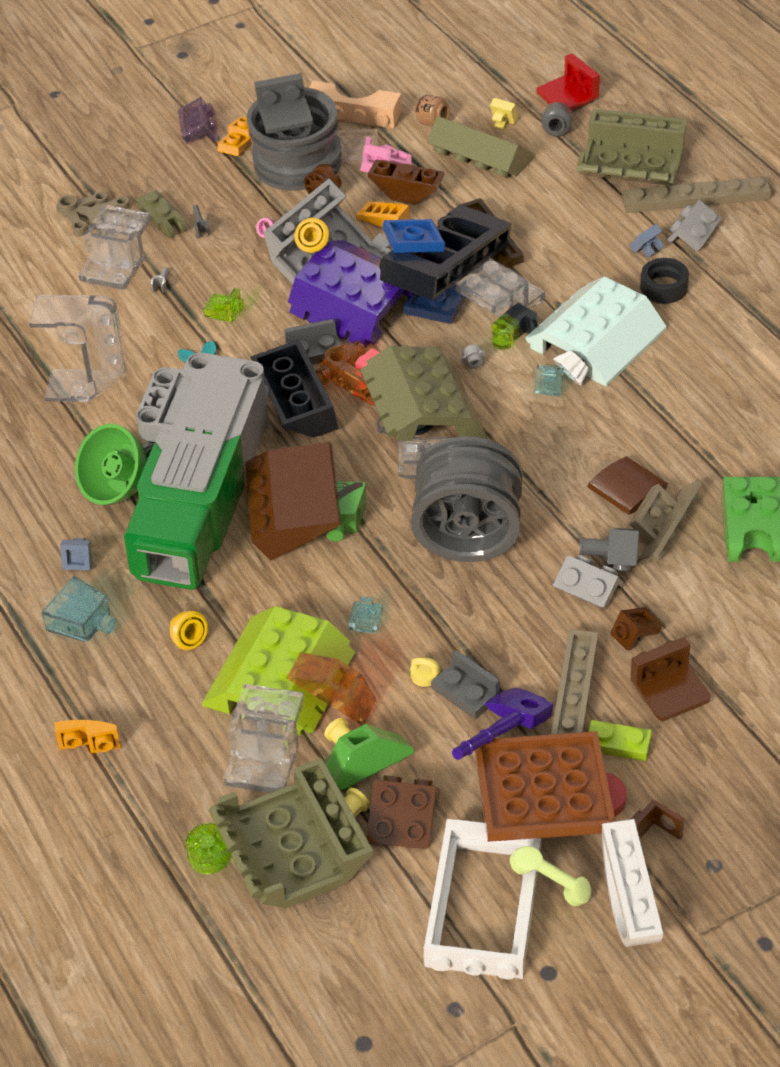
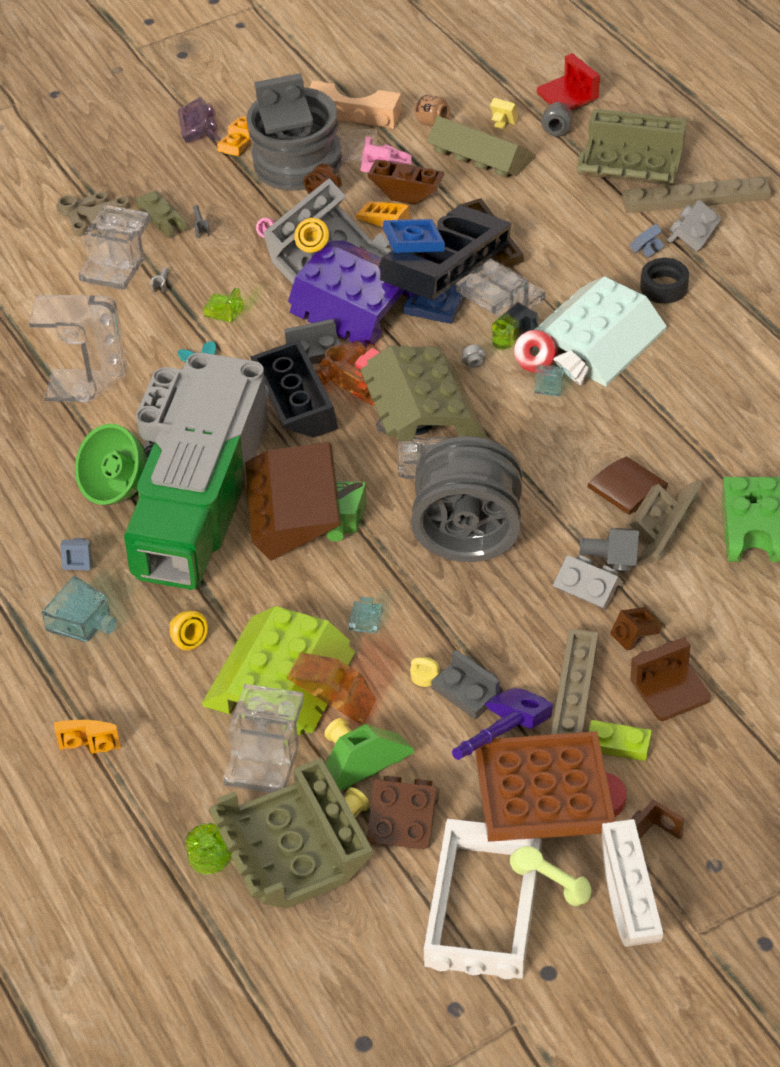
none -> piece [514,330,558,372]

